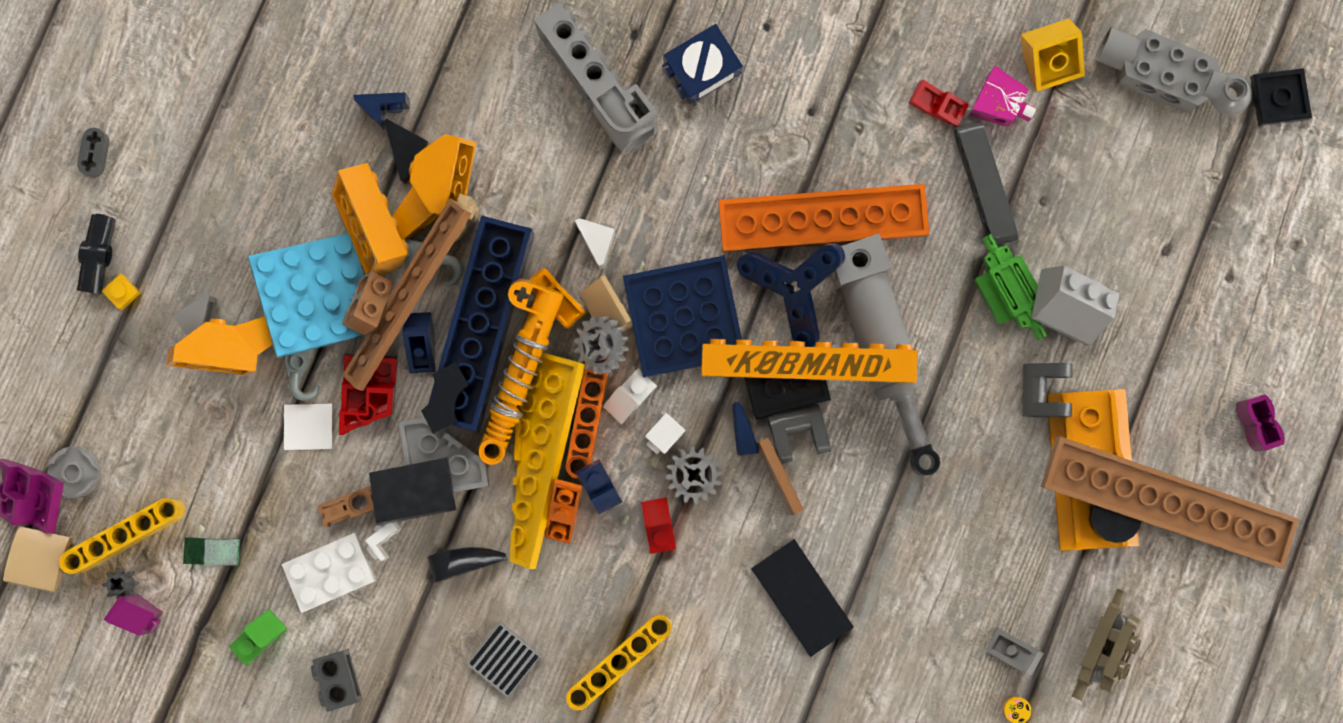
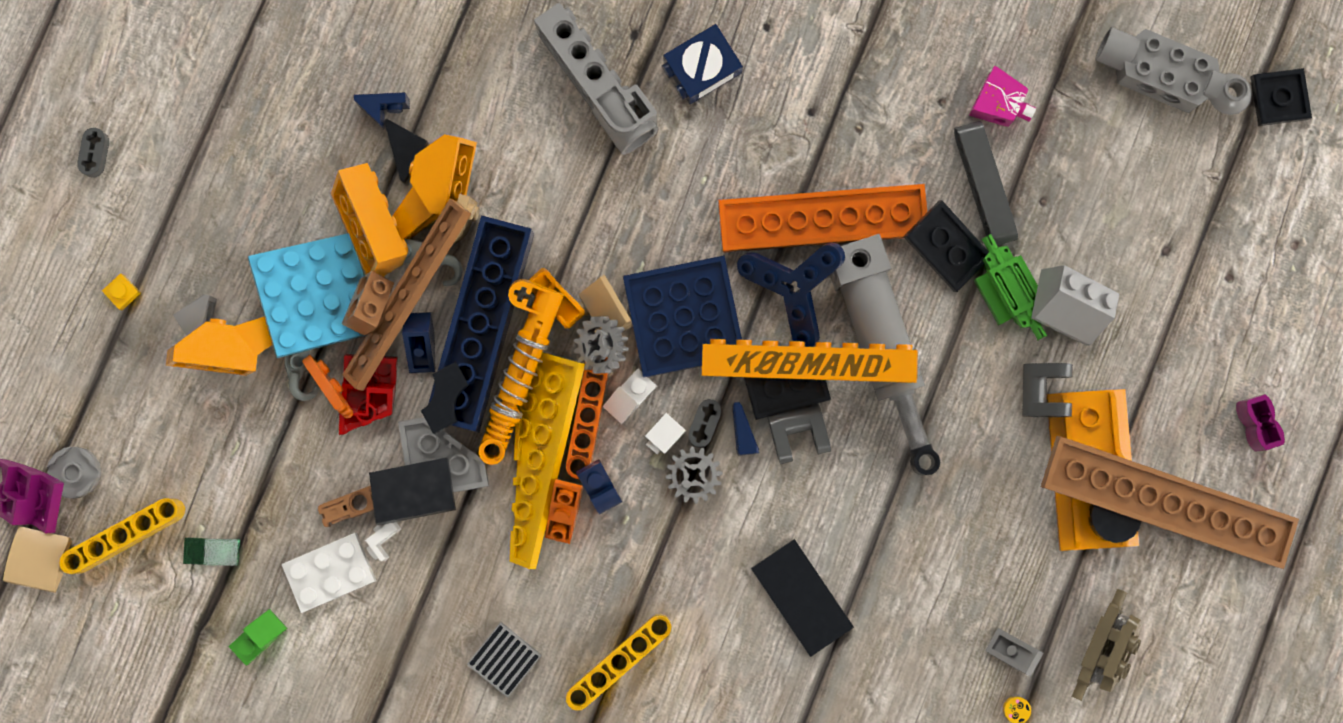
black piece [77,213,116,294] -> none
dark grey gear [102,567,139,599] -> none
magenta slope [104,594,163,636] -> none
white sticker [284,403,332,450] -> none
dark grey brick [311,648,363,712] -> none
black piece [427,547,507,582] -> none
white slope [575,218,615,270] -> none
red slope [641,497,676,554] -> none
medium nougat tile [757,438,803,515] -> none
red slope [908,79,969,127] -> none
yellow slope [1021,18,1085,92] -> none
none -> orange hinge [302,355,353,418]
none -> dark grey beam [688,399,721,448]
none -> black tile [903,200,989,292]

